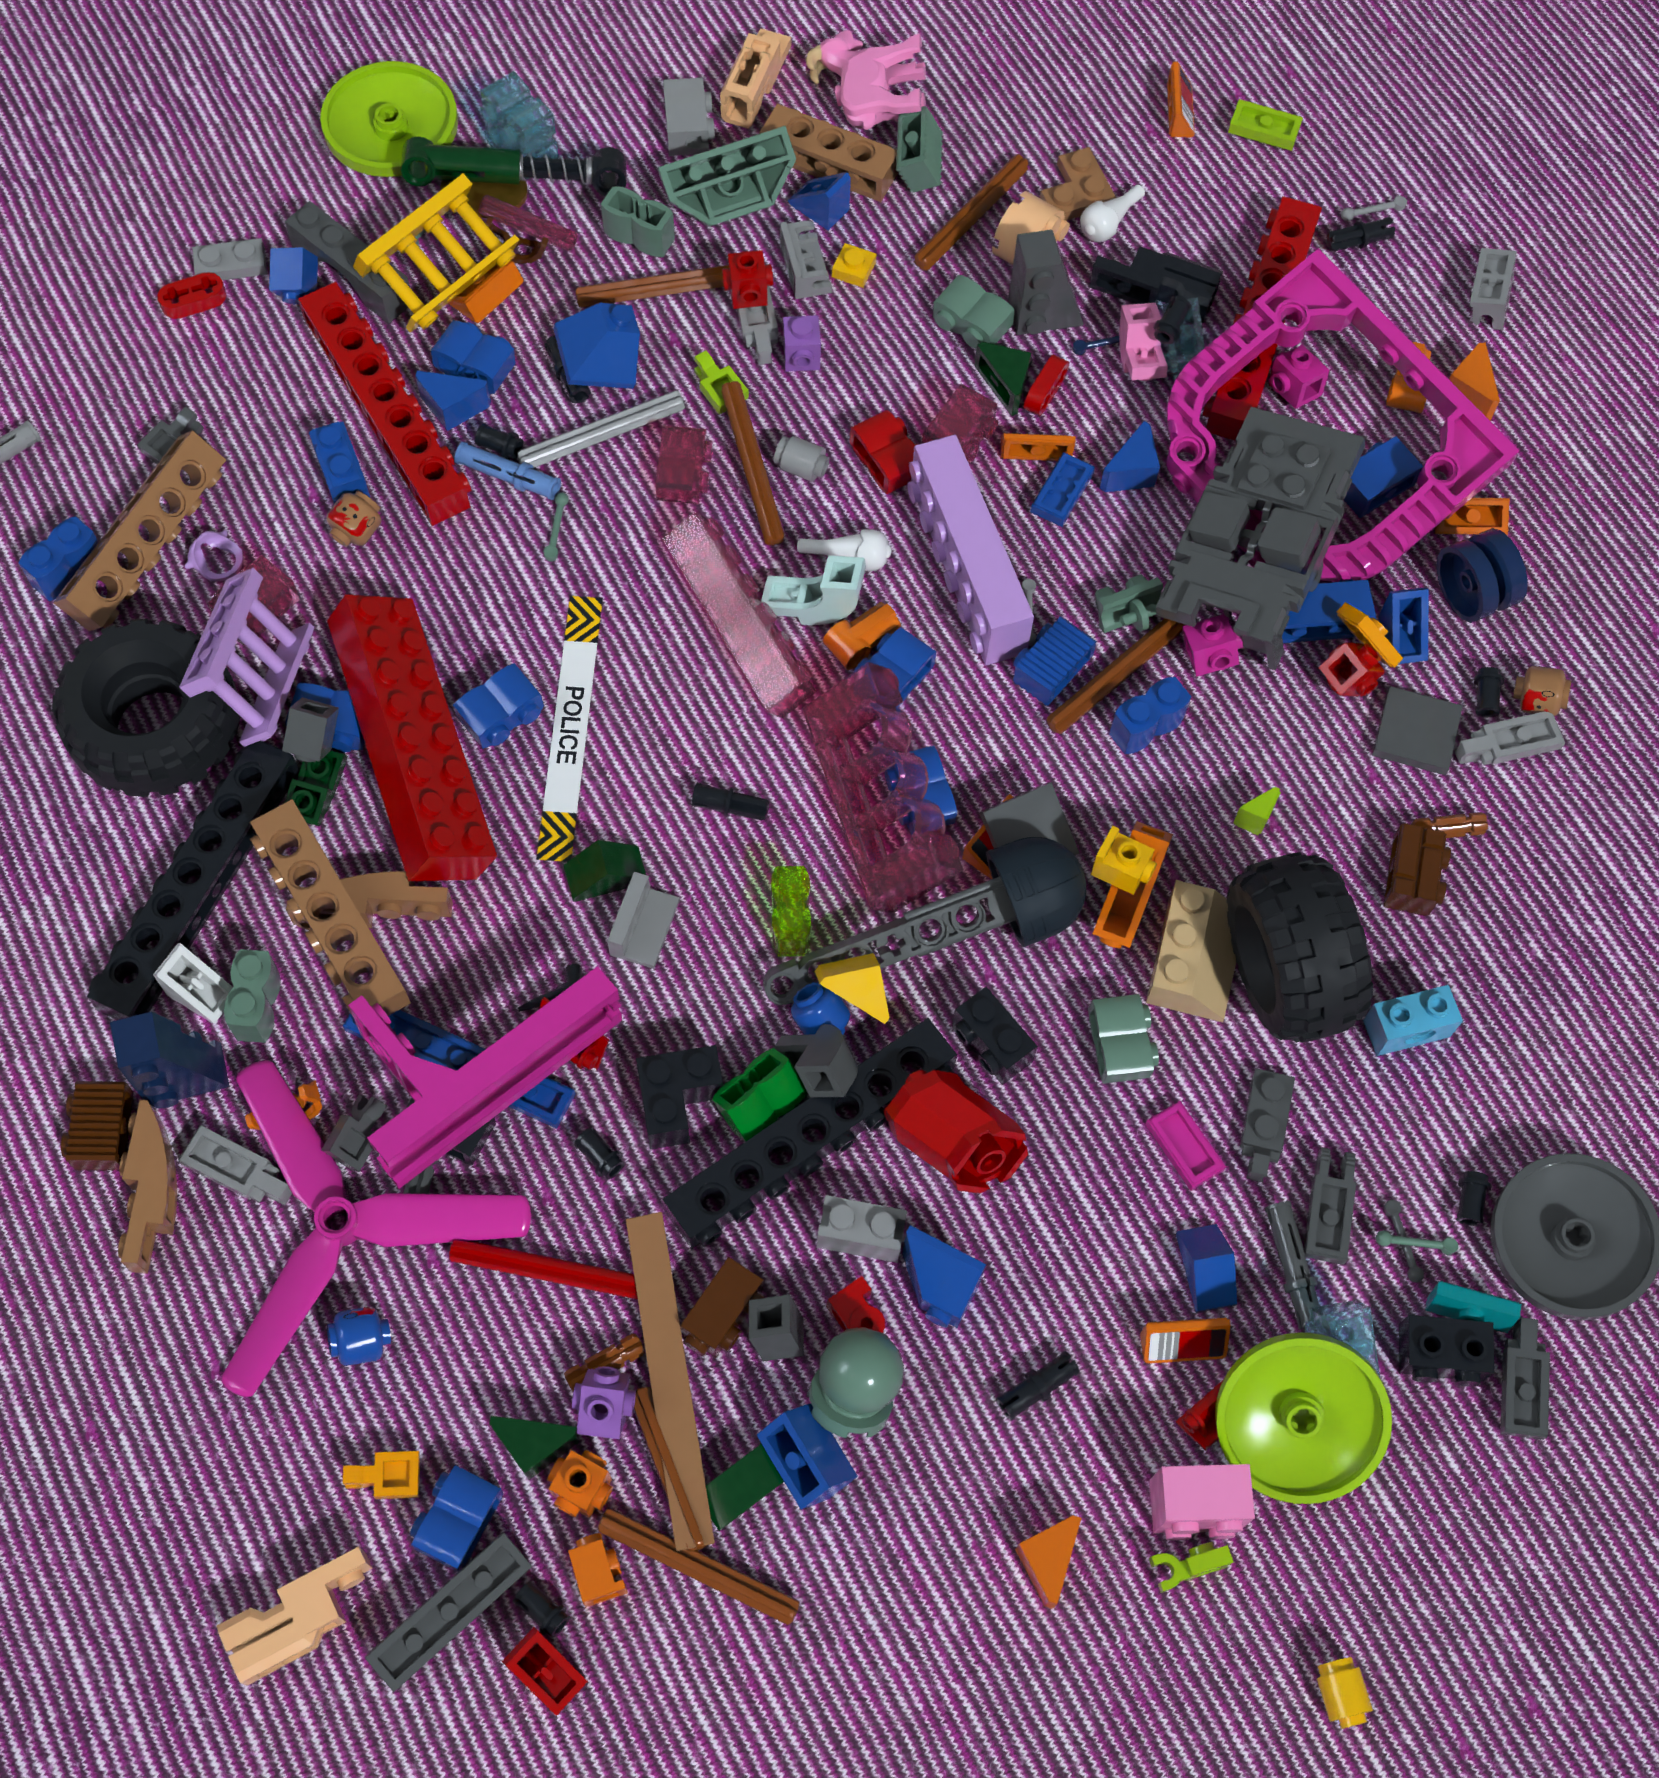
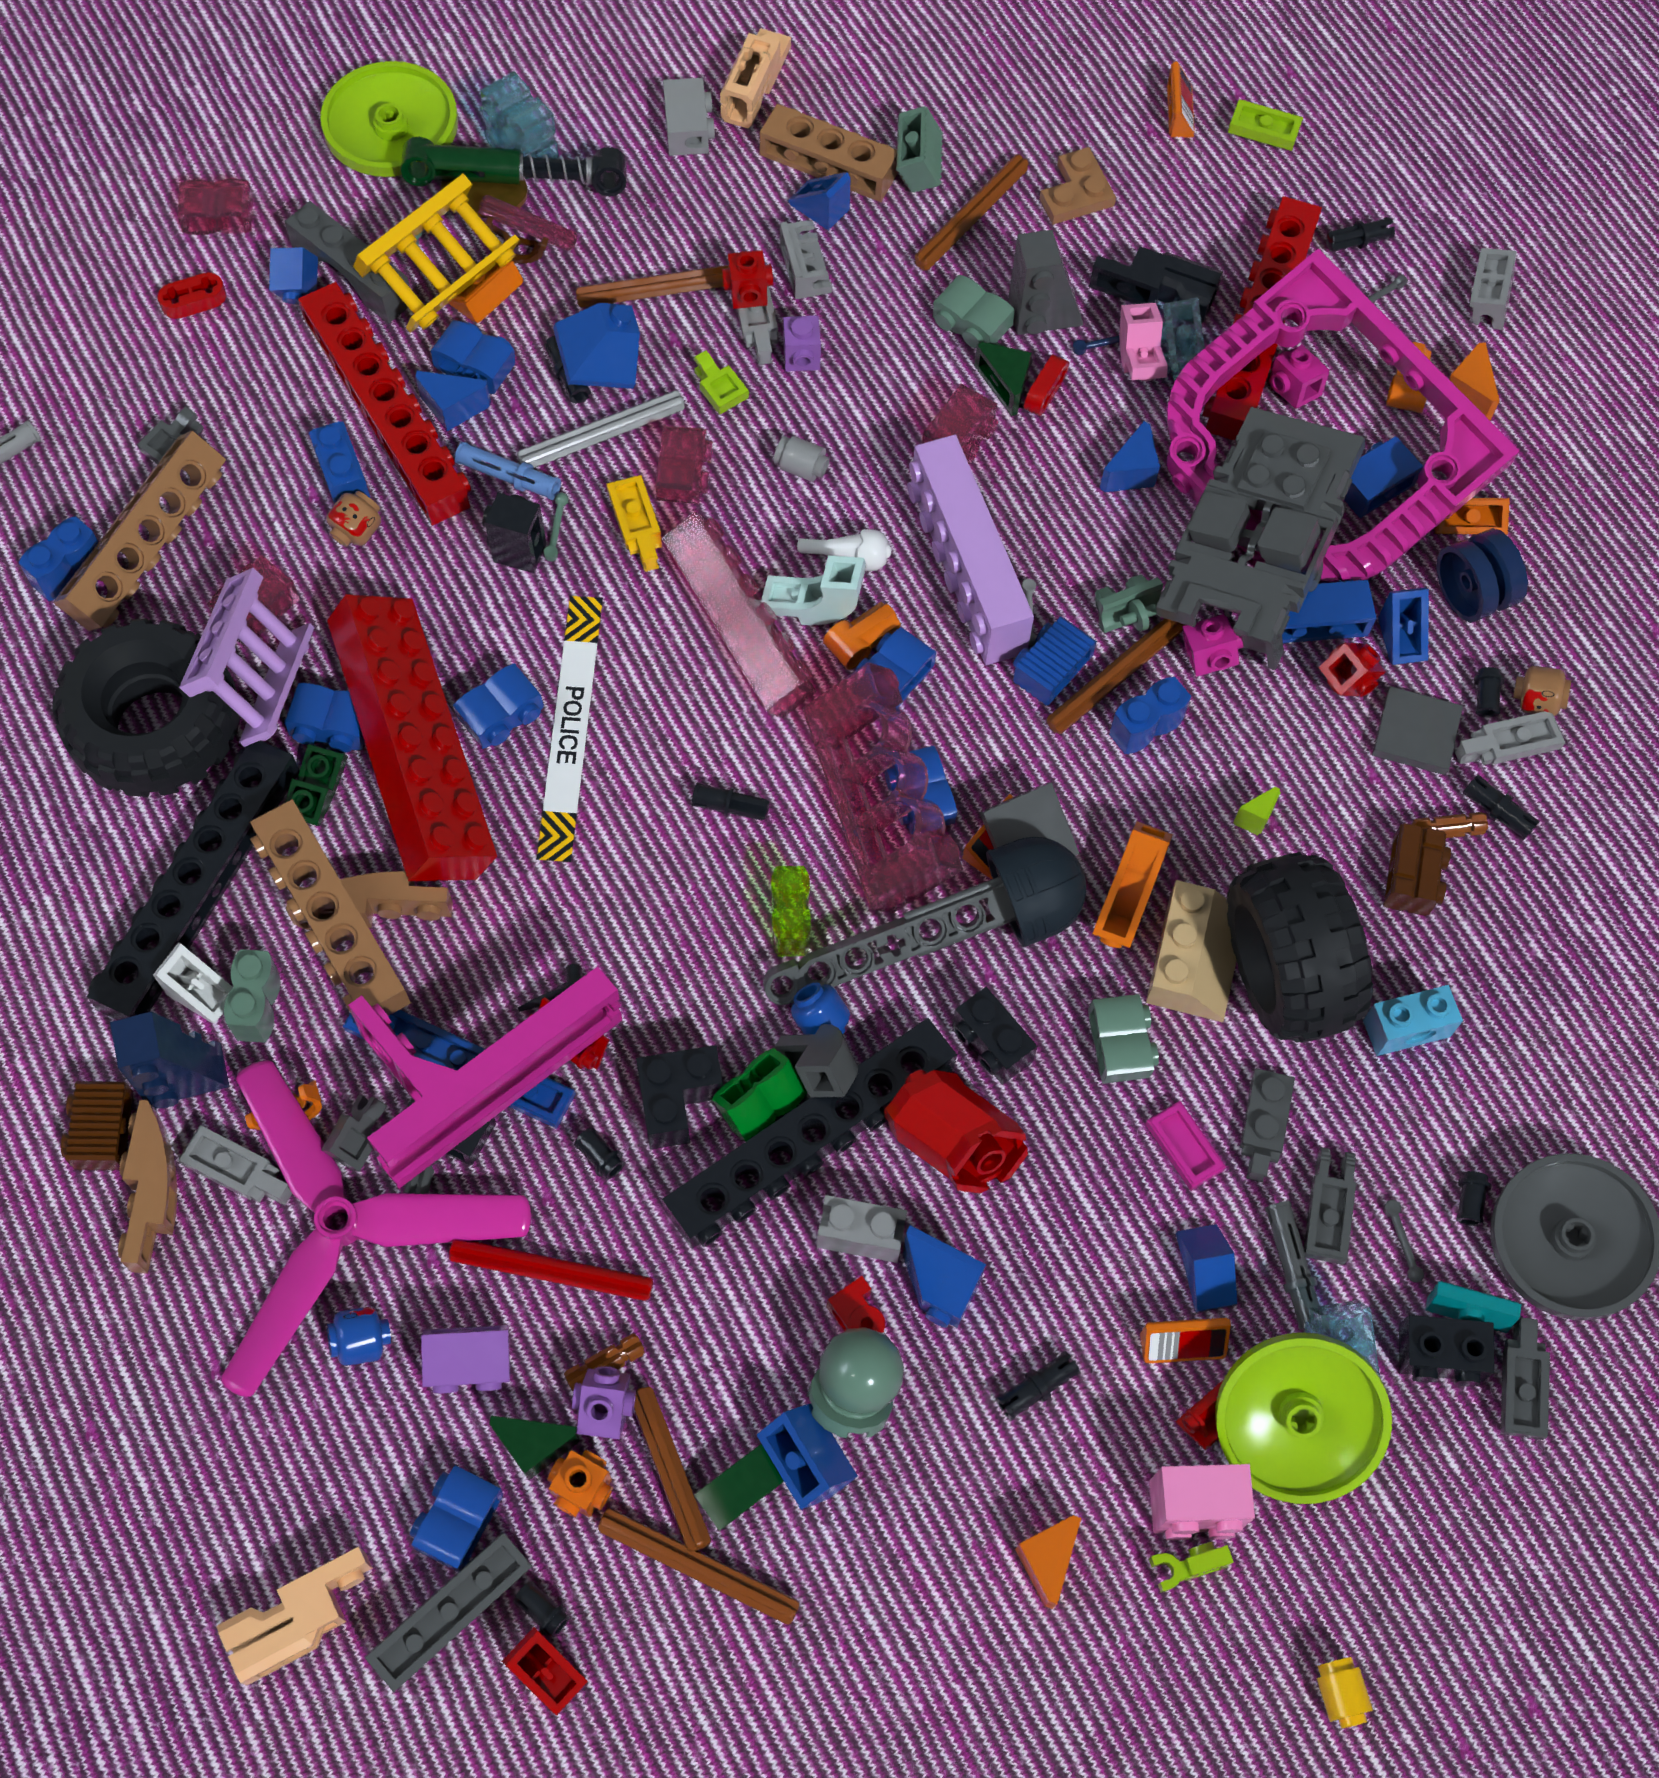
lavender piece [185,530,244,582] -> none
light grey plate [192,238,267,280] -> none
dark grey brick [282,697,339,762] -> none
light orange plate [343,1451,420,1499] -> none
black pin [475,424,524,460] -> none
dark green slope [563,840,646,902] -> none
orange brick [568,1533,628,1608] -> none
sand green brick [601,186,675,257] -> none
light grey panel [607,872,680,969] -> none
medium nougat sticker [626,1212,715,1551] -> none
sand green wedge [657,126,796,227] -> none
reddish brown brick [680,1257,766,1358] -> none
dark orange axle [722,381,785,546] -> none
dark grey brick [749,1294,804,1361] -> none
bright pink animal [805,30,926,130] -> none
yellow slope [814,953,890,1024] -> none
yellow plate [832,243,877,288] -> none
red brick [849,410,919,494] -> none
light nougat brick [992,191,1070,265] -> none
orange slope [1001,433,1076,461] -> none
blue plate [1030,452,1095,527] -> none
white piece [1080,185,1145,242] -> none
yellow brick [1091,826,1157,895] -> none
black pin [1154,296,1191,344] -> none
light orange plate [1336,602,1403,668] -> none
light grey hinge [1341,196,1407,221] -> none
sand green hinge [1375,1230,1458,1255] -> none
none -> clear pink brick [178,178,253,235]
none -> medium lavender brick [421,1325,510,1393]
none -> black brick [482,493,547,573]
none -> yellow hinge [606,475,662,572]
none -> dark grey hinge [1368,274,1408,303]
none -> black pin [1463,774,1540,840]

